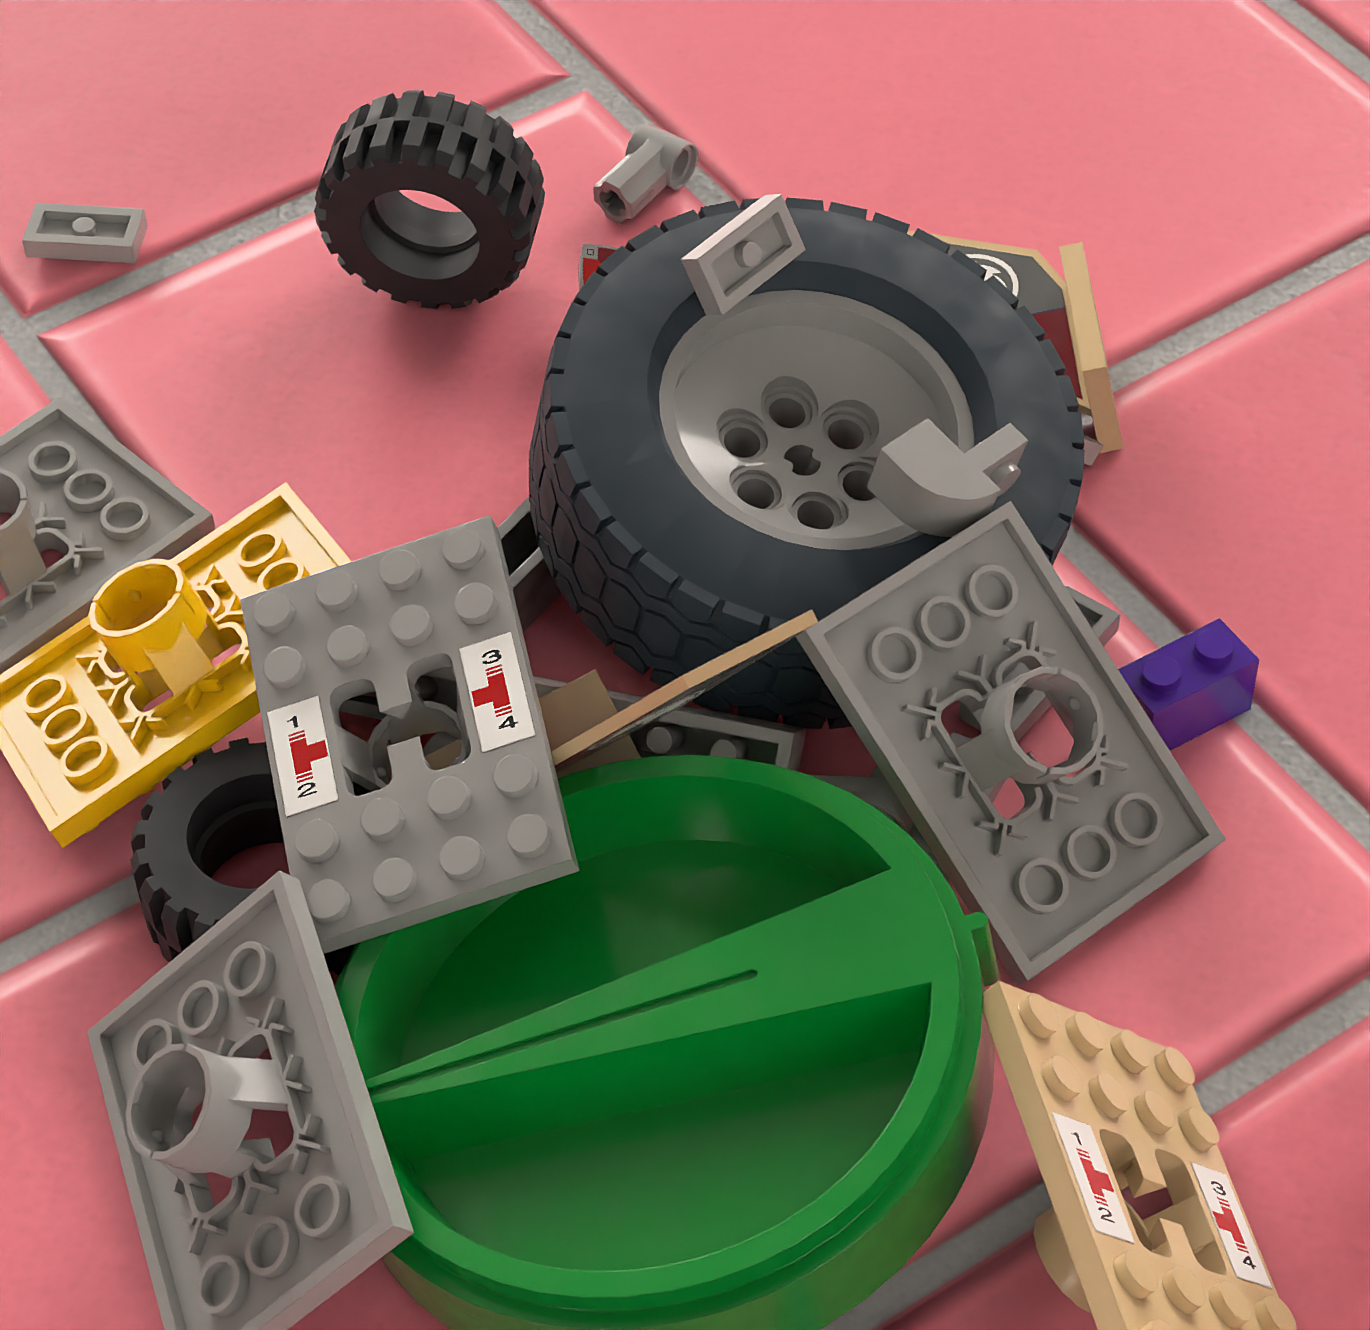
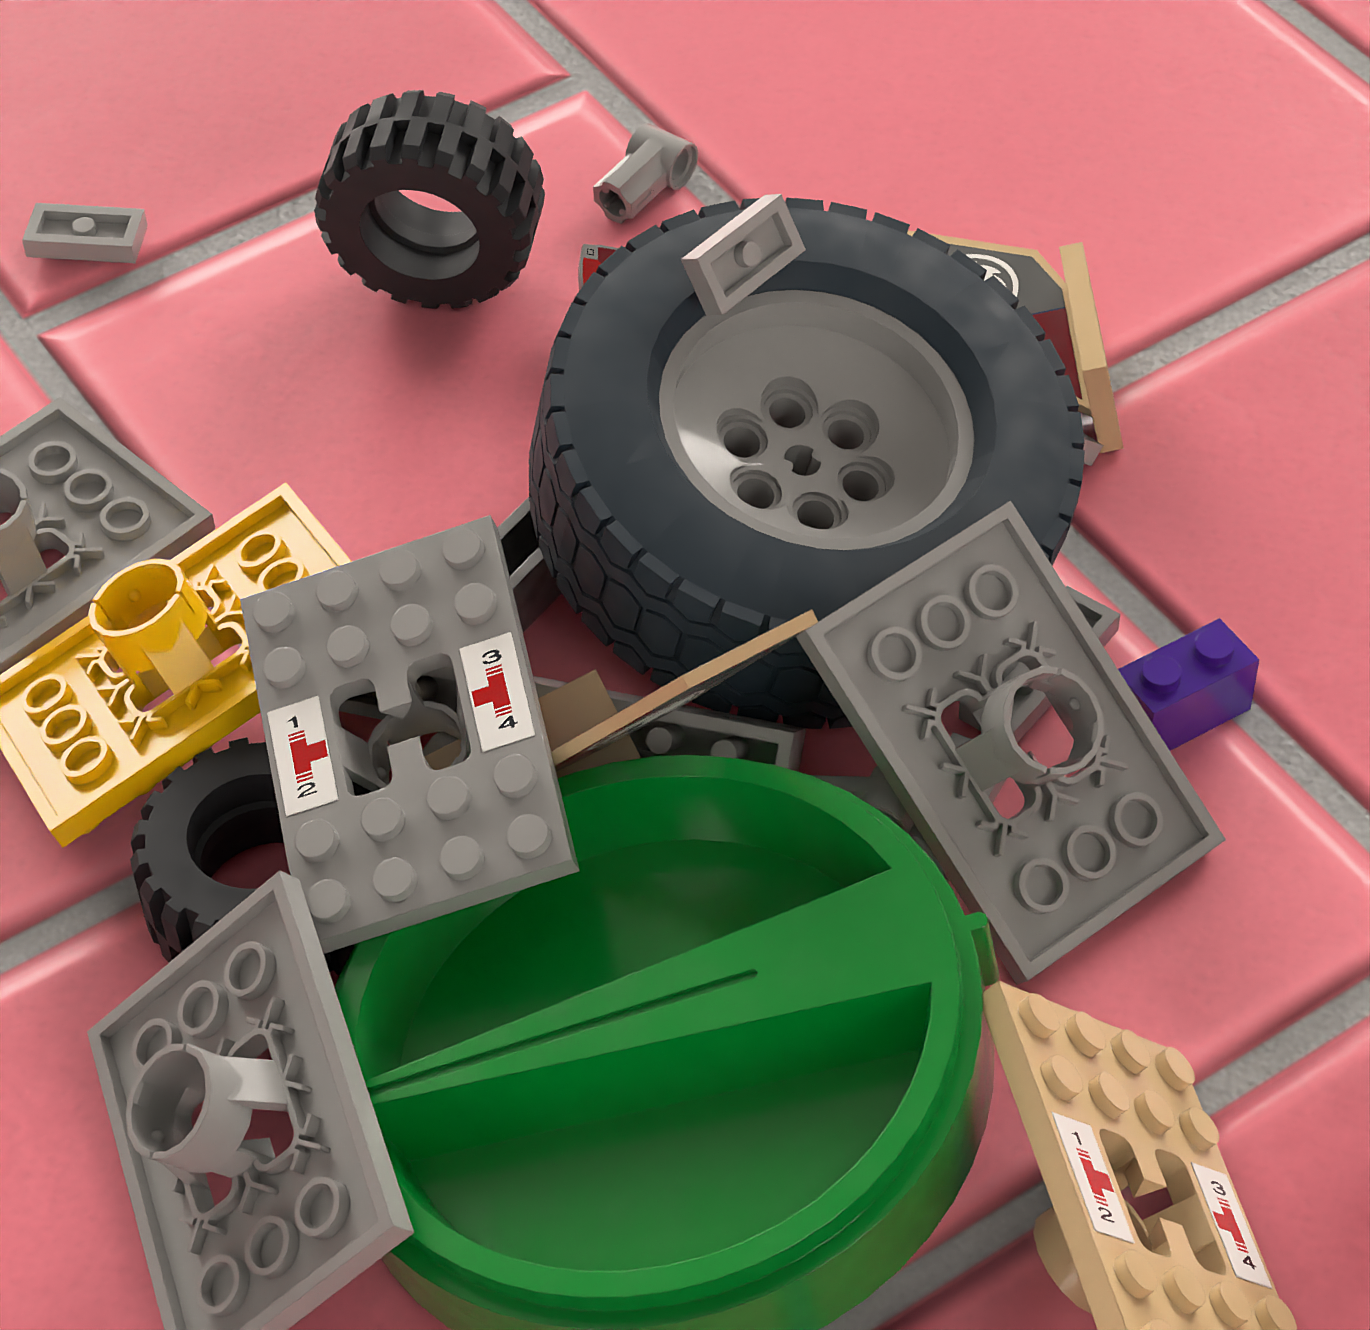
light grey brick [867,418,1028,537] -> none

